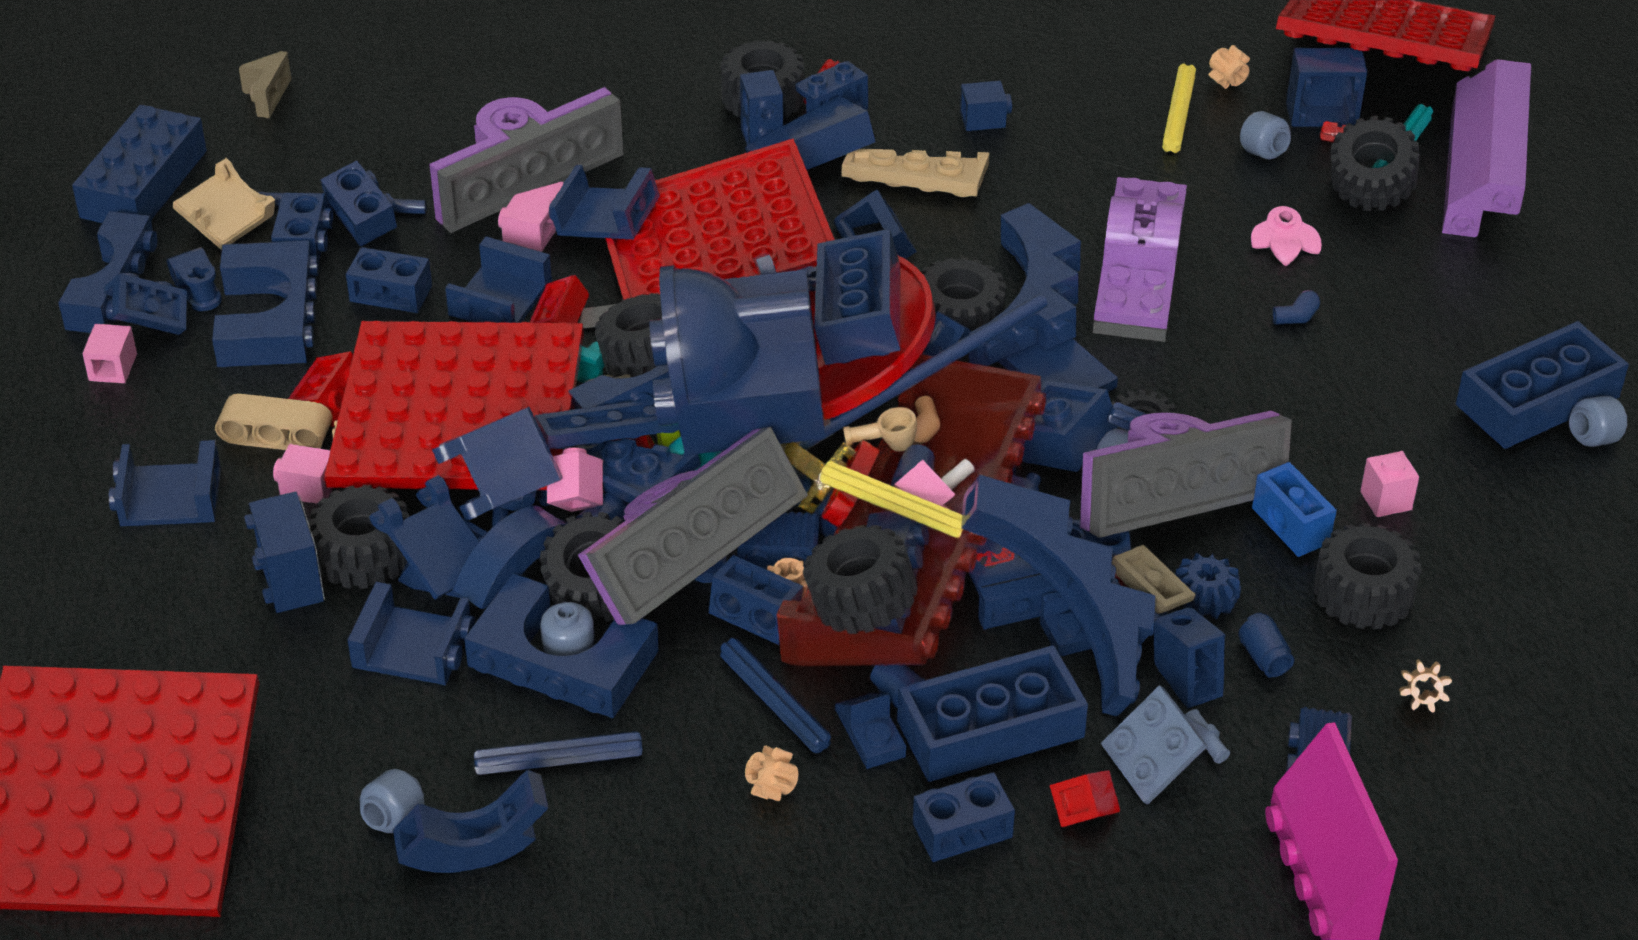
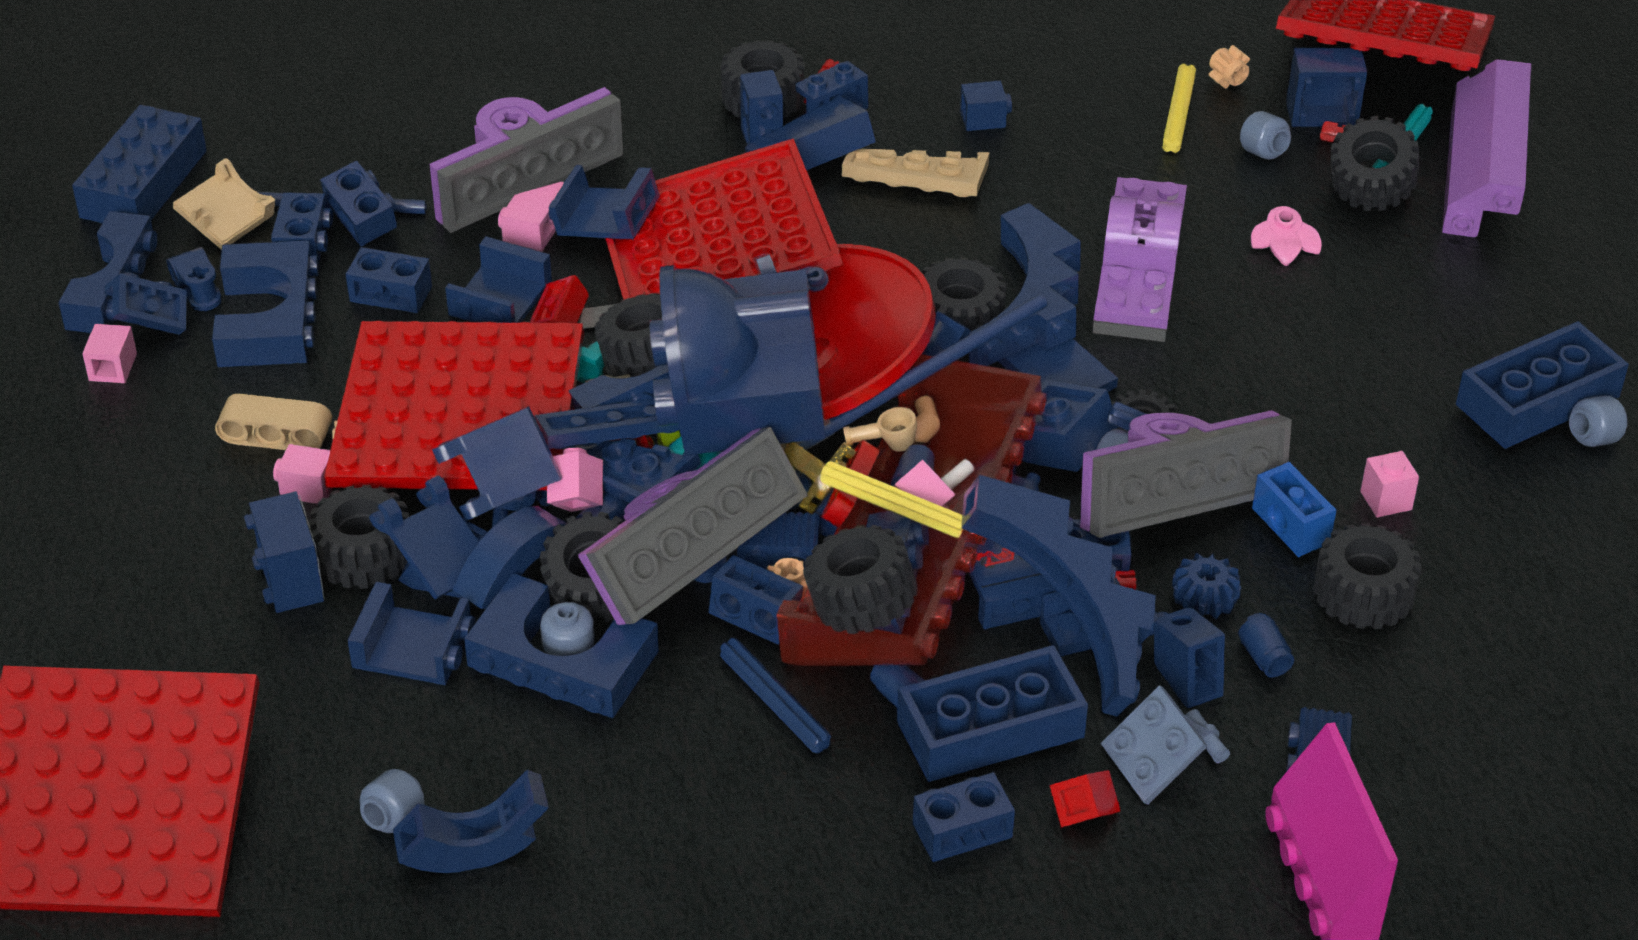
dark blue panel [109,440,221,527] -> none
dark tan slope [239,51,291,118] -> none
red bracket [288,351,353,427] -> none
dark blue axle [474,731,643,775] -> none
light nougat gear [745,746,798,801] -> none
dark blue brick [814,229,900,365] -> none
dark blue tile [833,190,917,259] -> none
dark blue slope [835,692,906,769] -> none
dark tan slope [1112,545,1195,613] -> none
dark blue arm [1272,290,1320,324] -> none
light nougat gear [1399,659,1452,712] -> none

